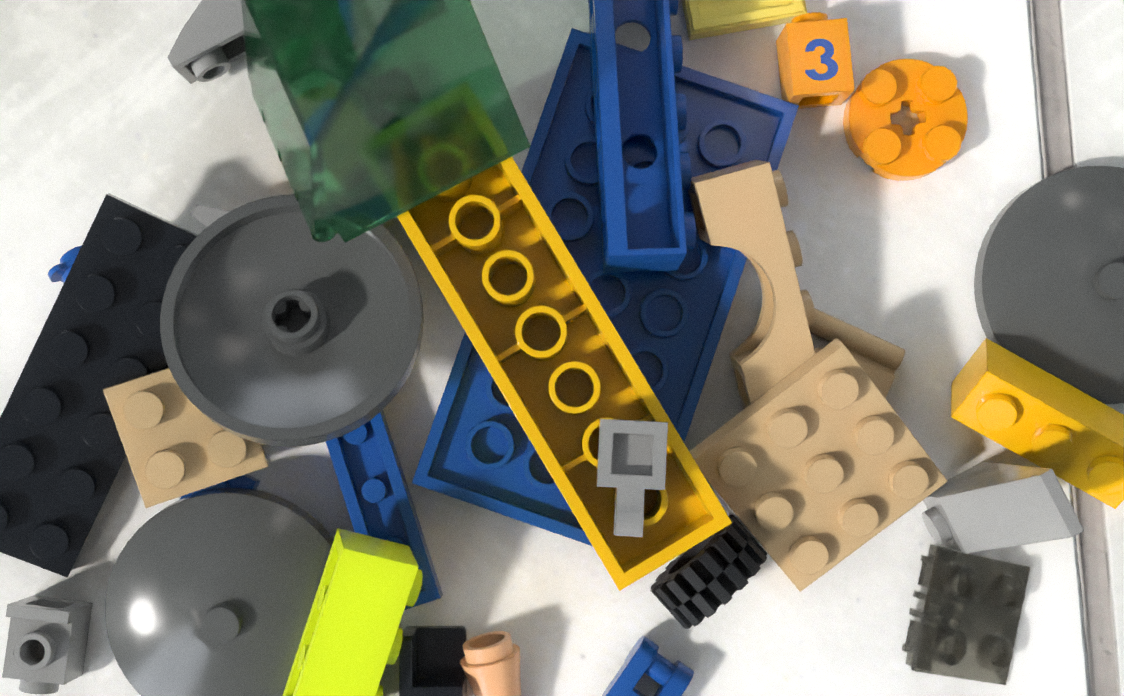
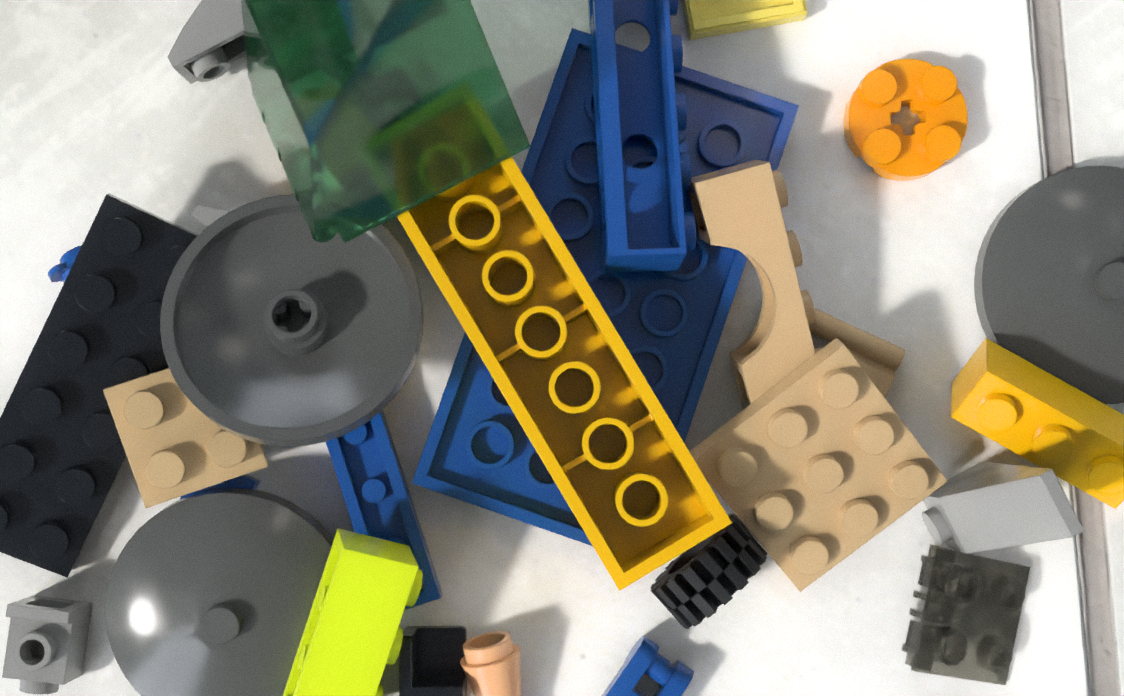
light grey plate [596,419,668,537] -> none
light orange brick [776,12,855,109] -> none

